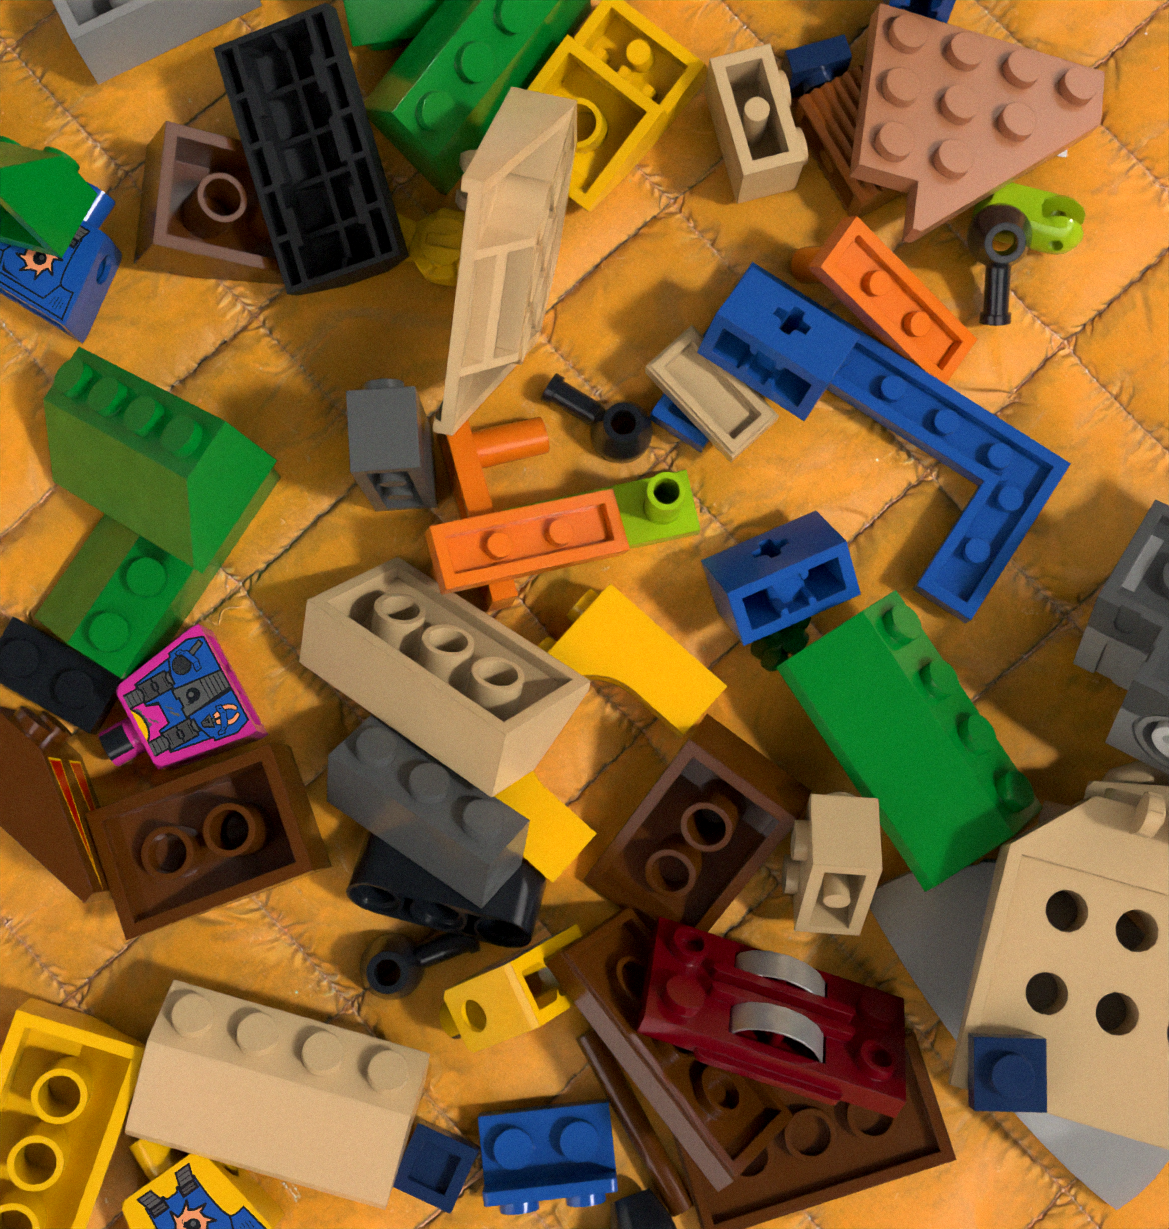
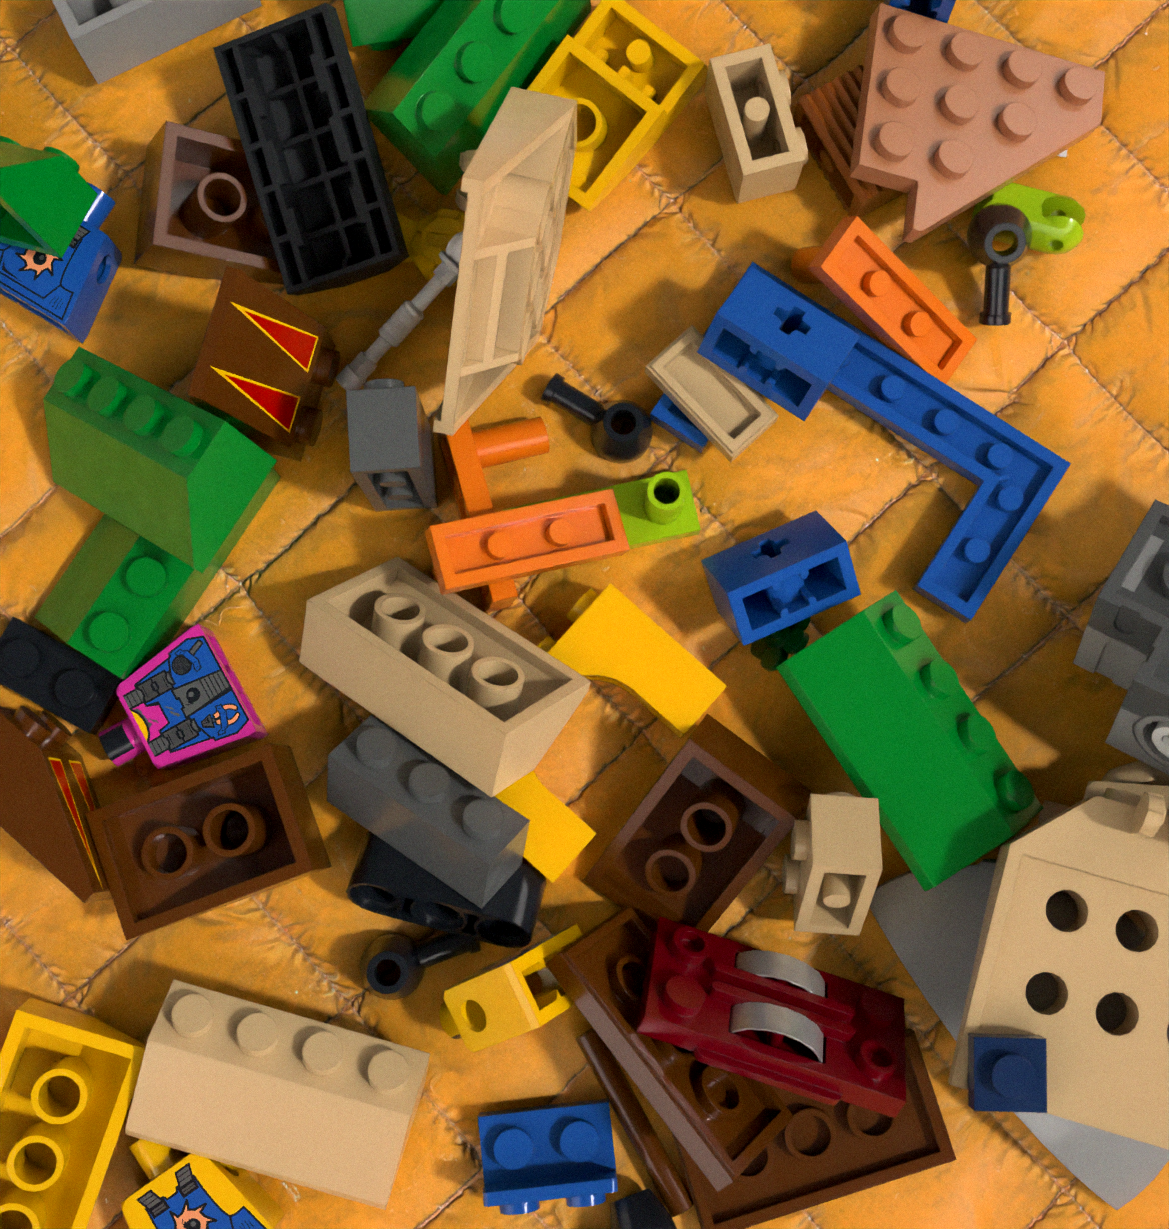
dark blue plate [393,1119,480,1214] -> none
dark blue plate [781,34,852,99] -> none
none -> reddish brown slope [187,266,340,462]
none -> white piece [336,231,463,391]

